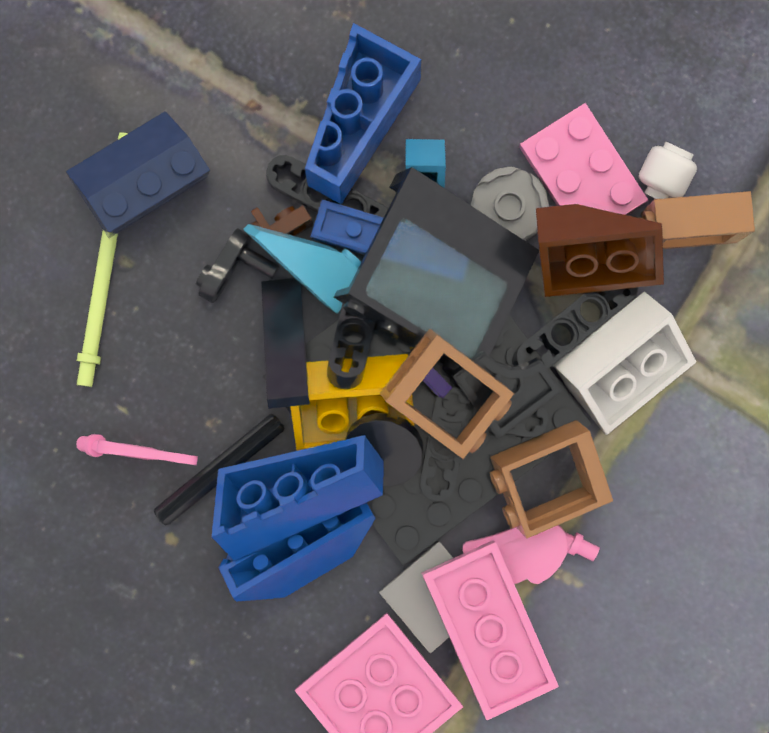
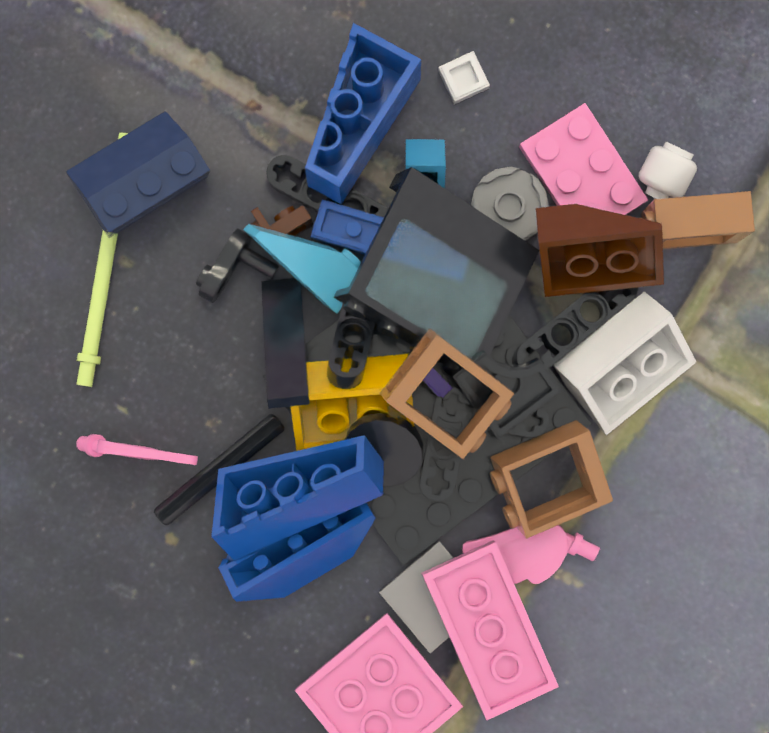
none -> white tile [438,51,490,104]

